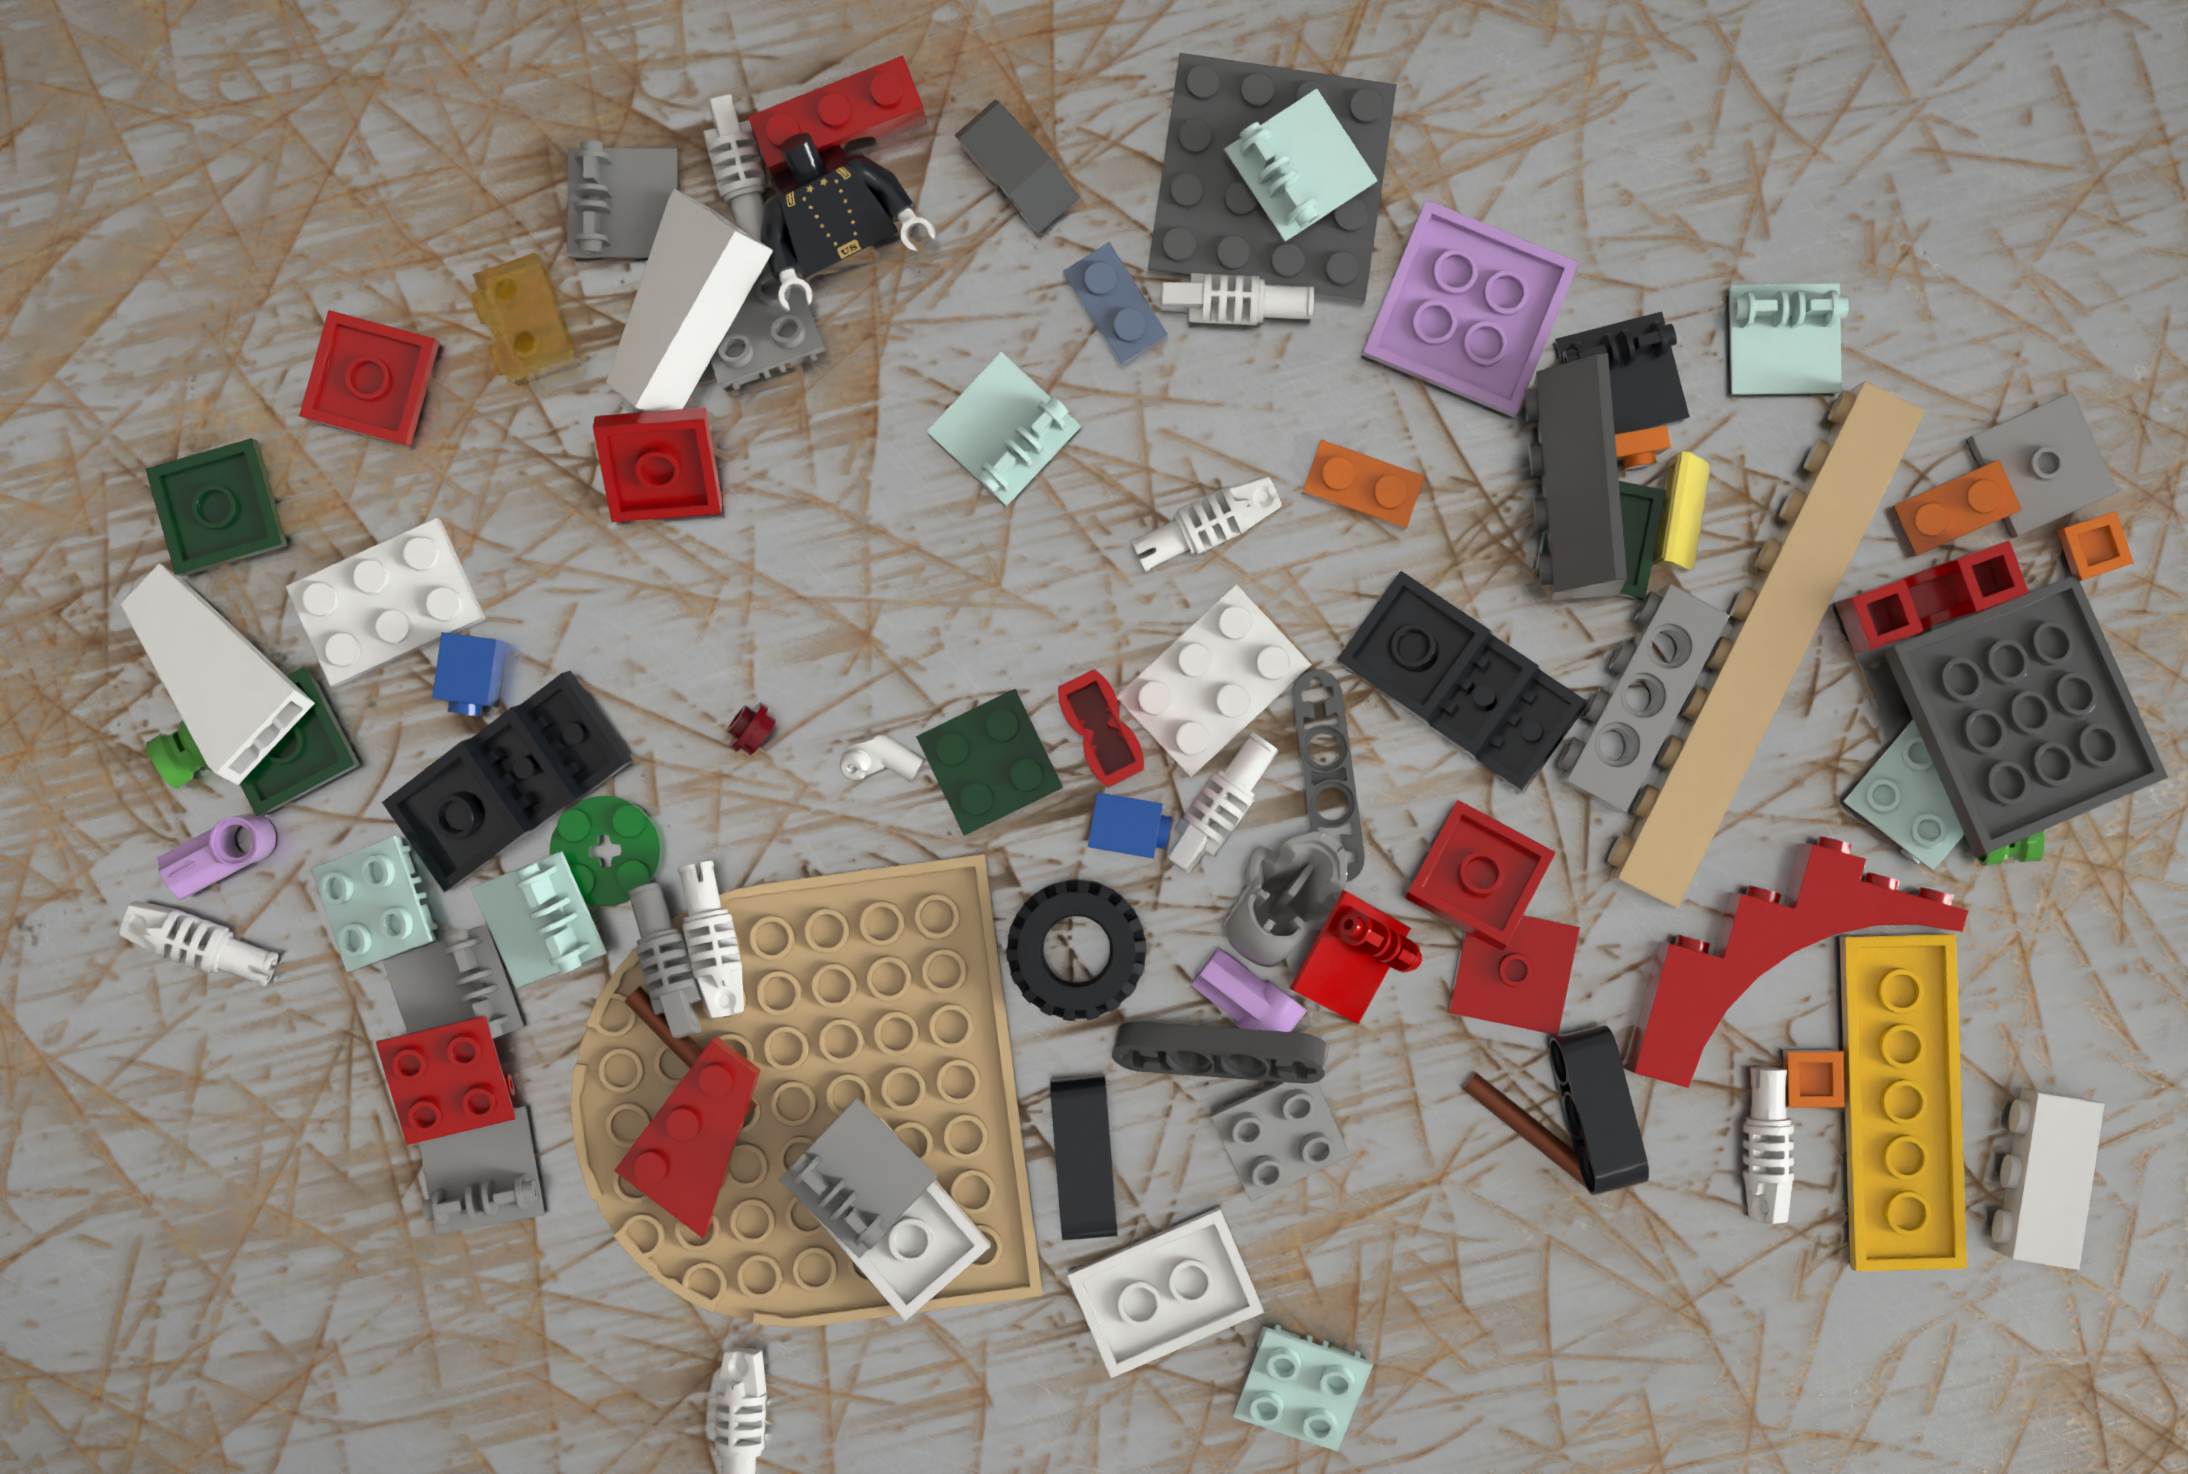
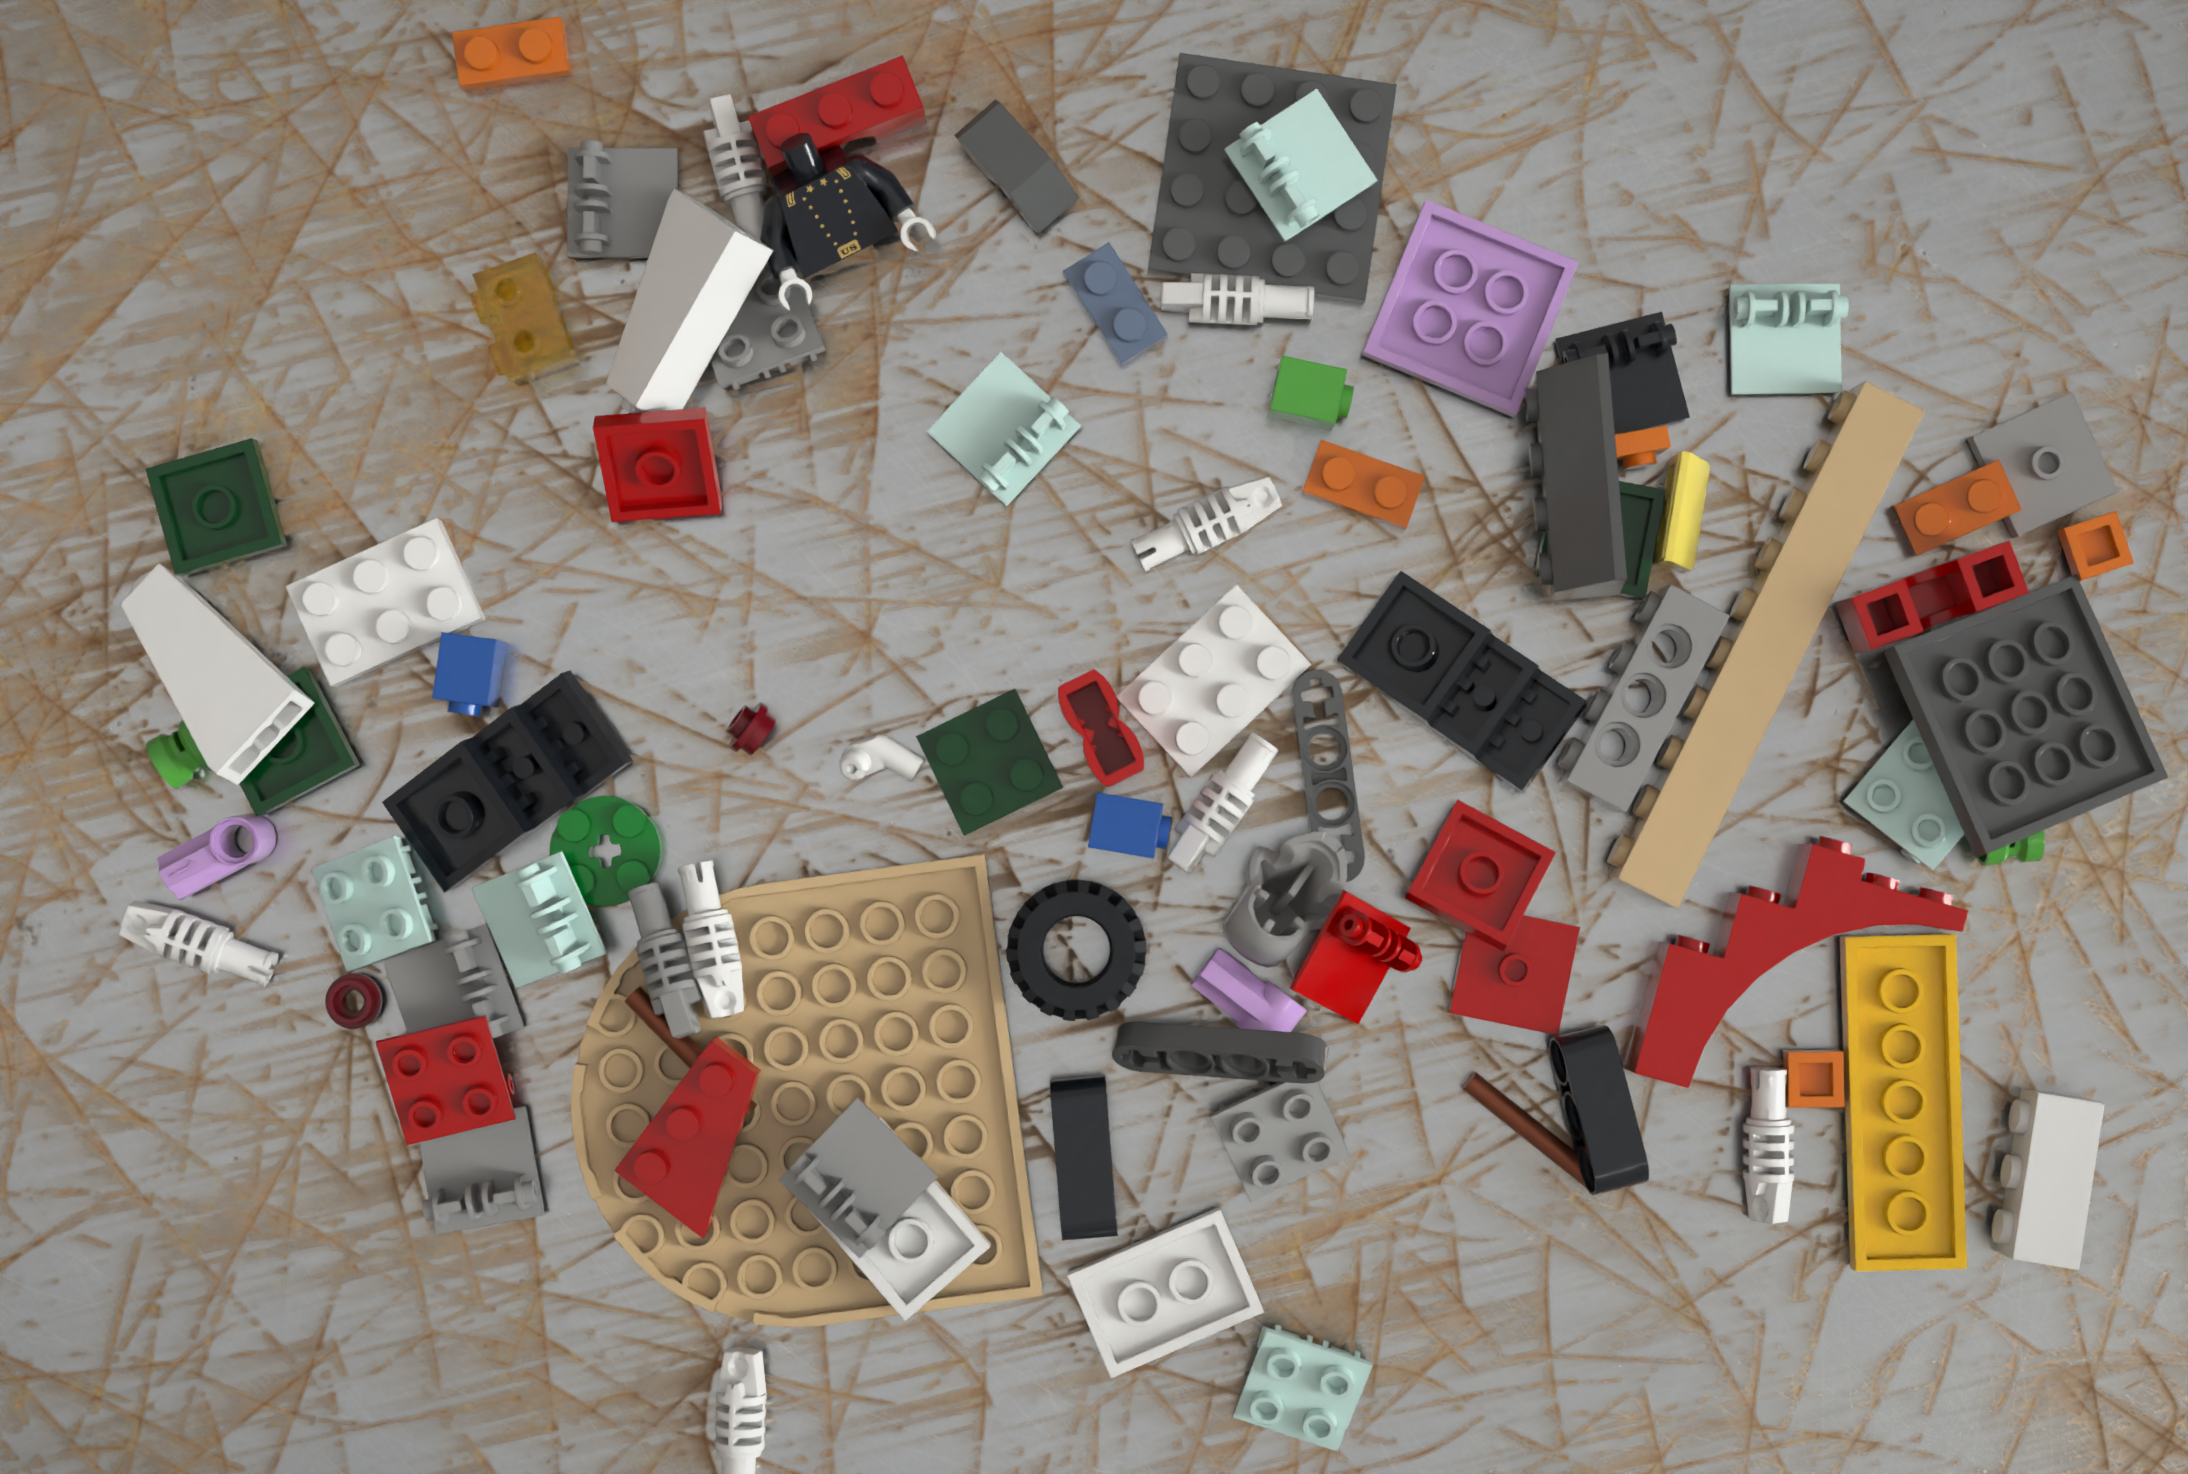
red plate [299,310,440,448] -> none
none -> dark red plate [325,973,383,1029]
none -> orange plate [452,16,572,91]
none -> bright green brick [1267,355,1354,431]

